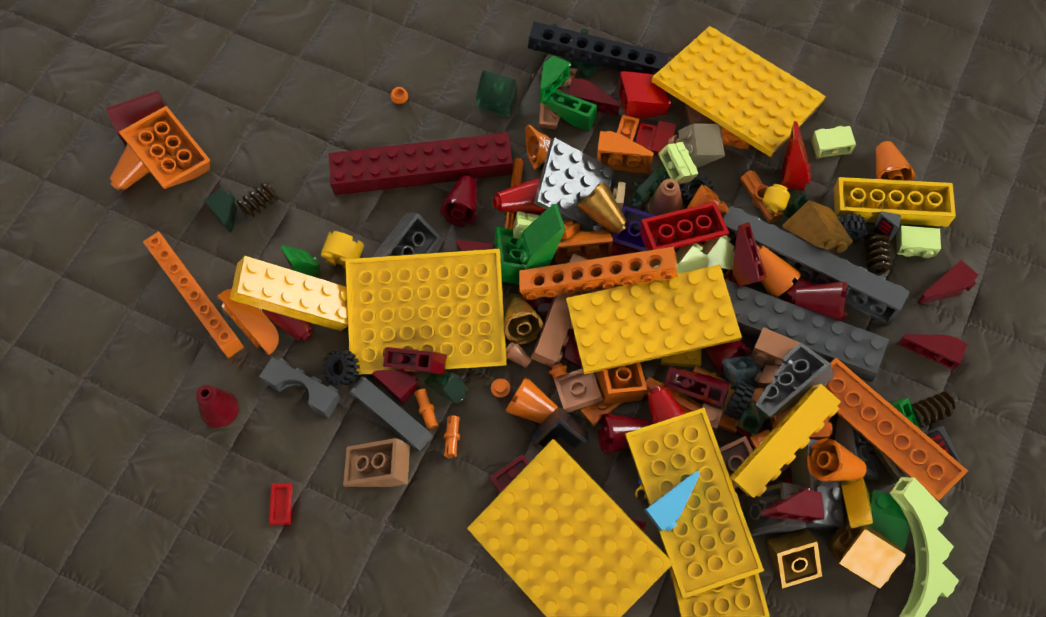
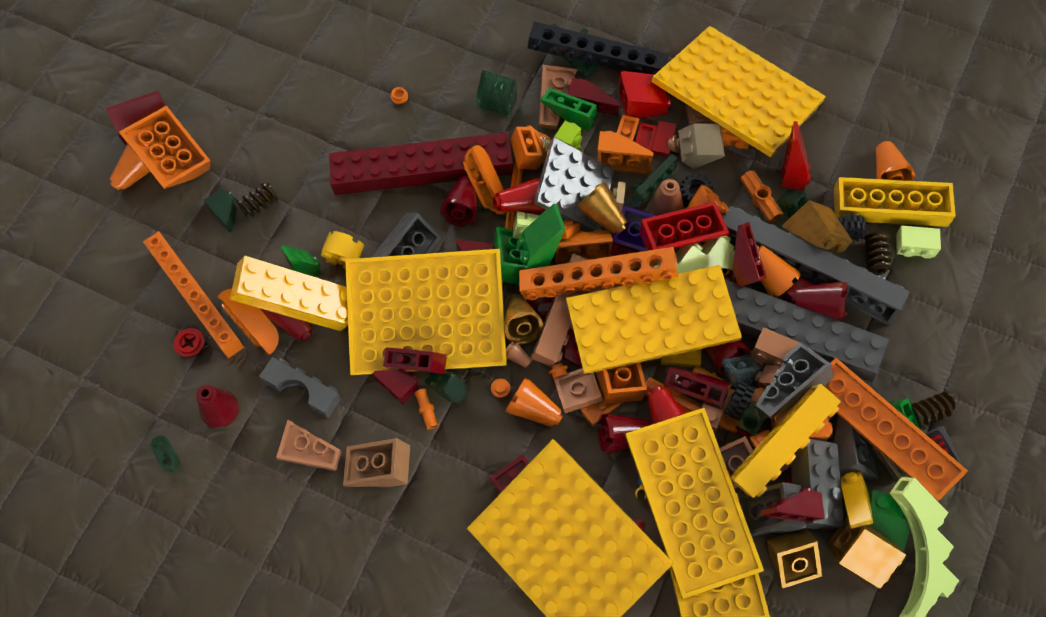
red tile [269,483,293,526] -> none
black tyre [322,350,360,385] -> none
dark grey beam [349,376,433,452] -> none
orange pin [444,416,460,458] -> none
black panel [531,407,589,448] -> none
green slope [539,55,571,103] -> none
medium azure slope [644,470,700,532] -> none
yellowish green brick [658,142,698,185] -> none
yellow head [762,184,790,214] -> none
orange cone [807,438,866,482] -> none
yellowish green brick [811,126,856,159] -> none
slope [871,211,901,243] -> none
dark red slope [898,334,968,370] -> none
dark red slope [917,260,979,305] -> none
none -> clear green beam [150,435,180,472]
none -> red gear [173,328,205,358]
none -> nougat wing [276,420,341,471]
none -> orange brick [463,145,505,214]
none -> orange brick [510,127,542,169]
none -> lime brick [554,121,582,151]

